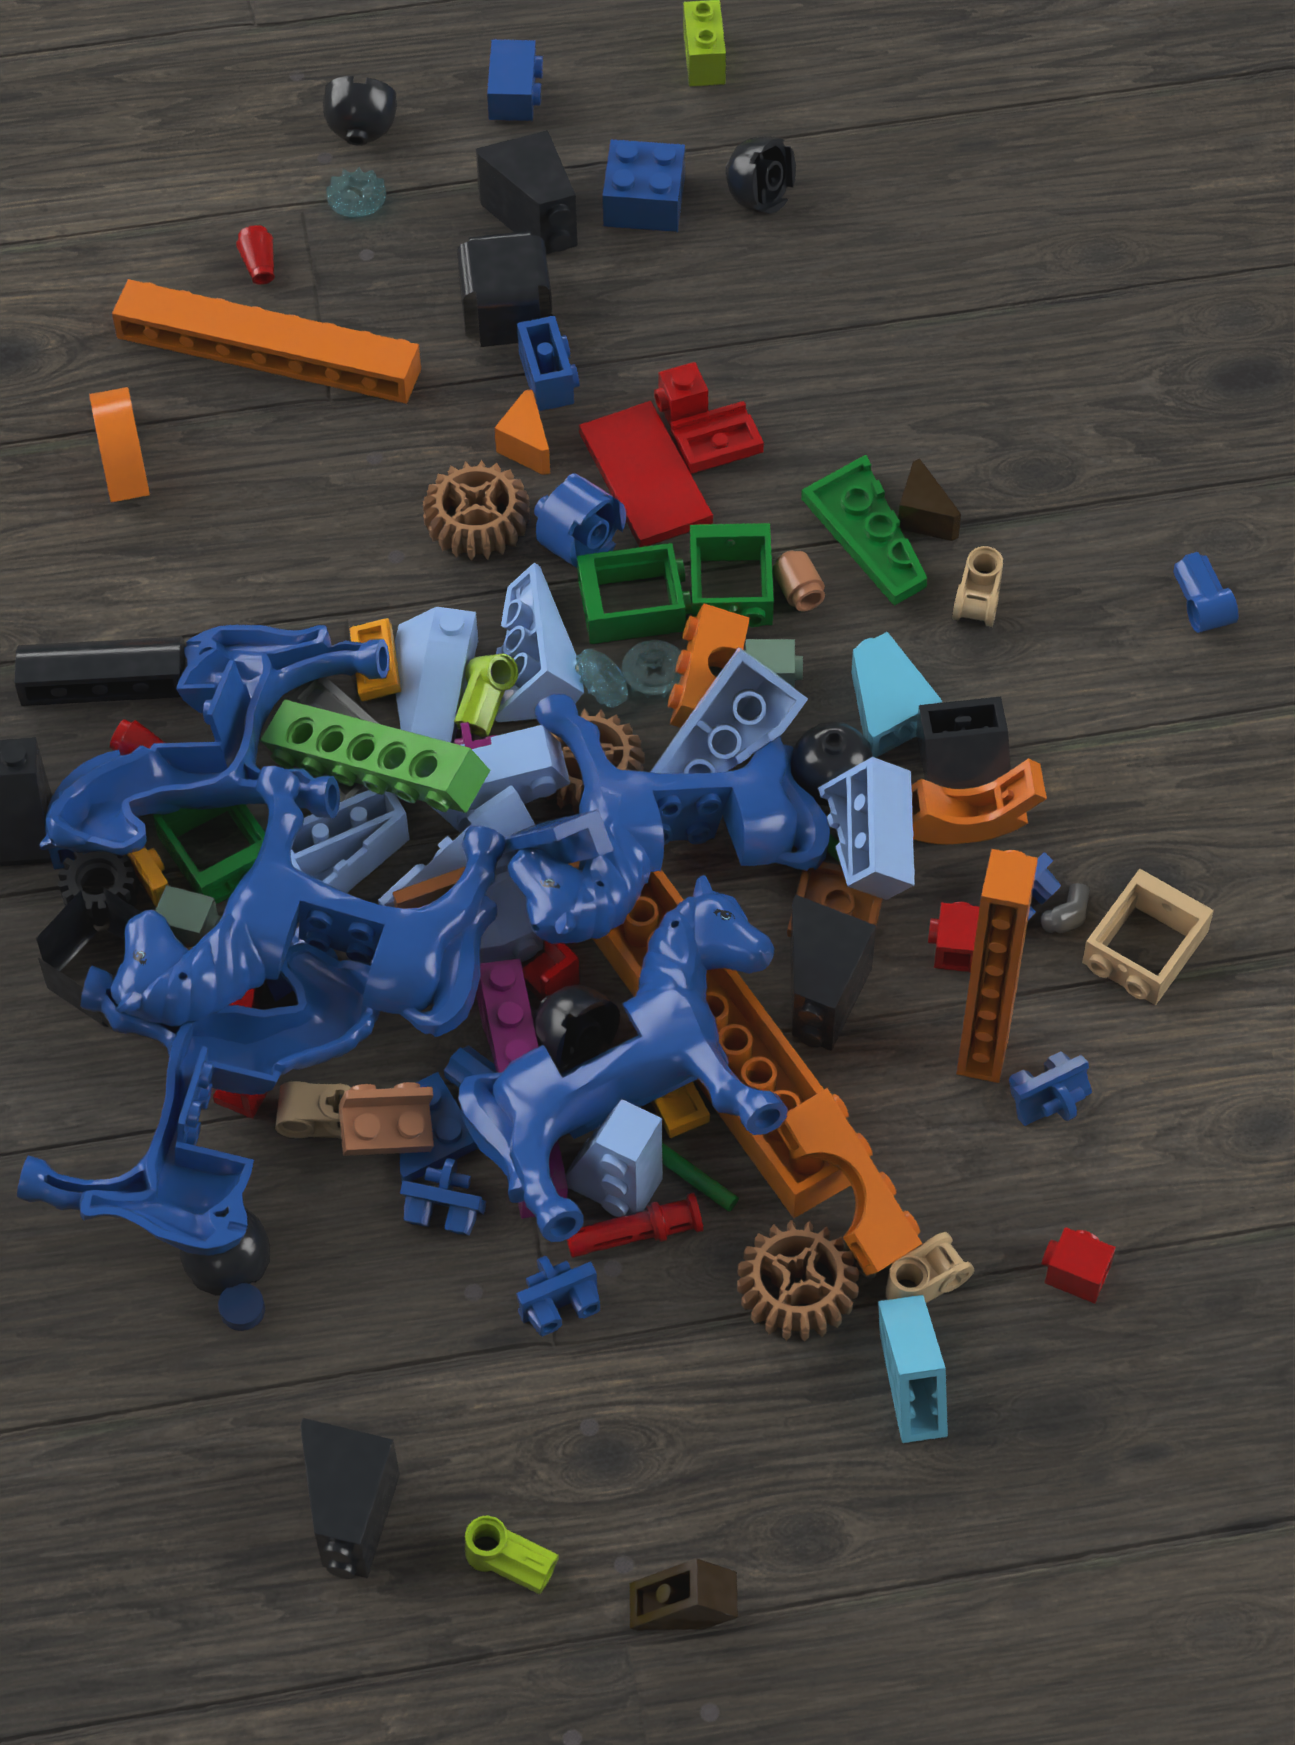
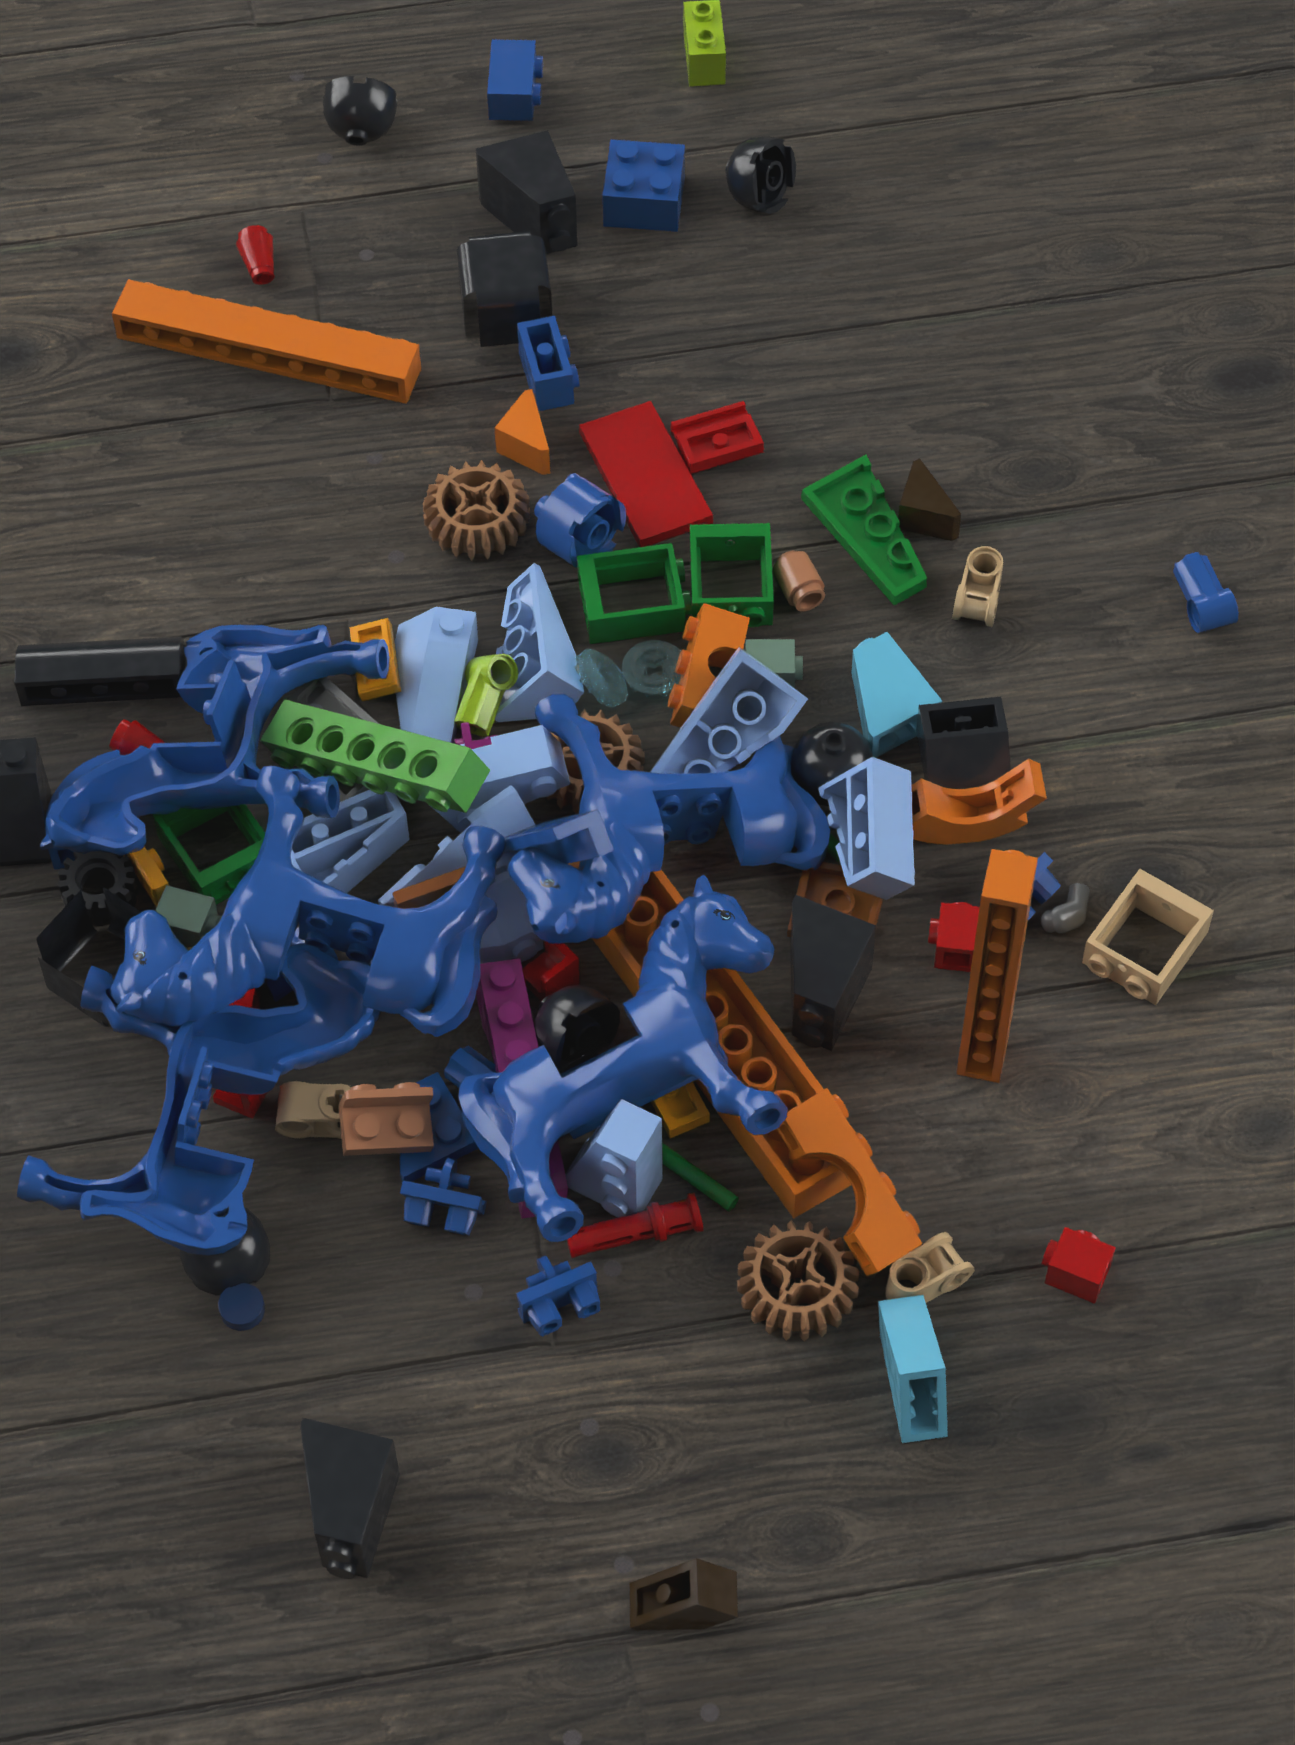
orange arch [89,387,150,502] -> none
clear light blue gear [326,167,386,218] -> none
lime piece [465,1516,559,1595] -> none
red brick [654,362,708,428] -> none
blue hips [1009,1051,1092,1126] -> none

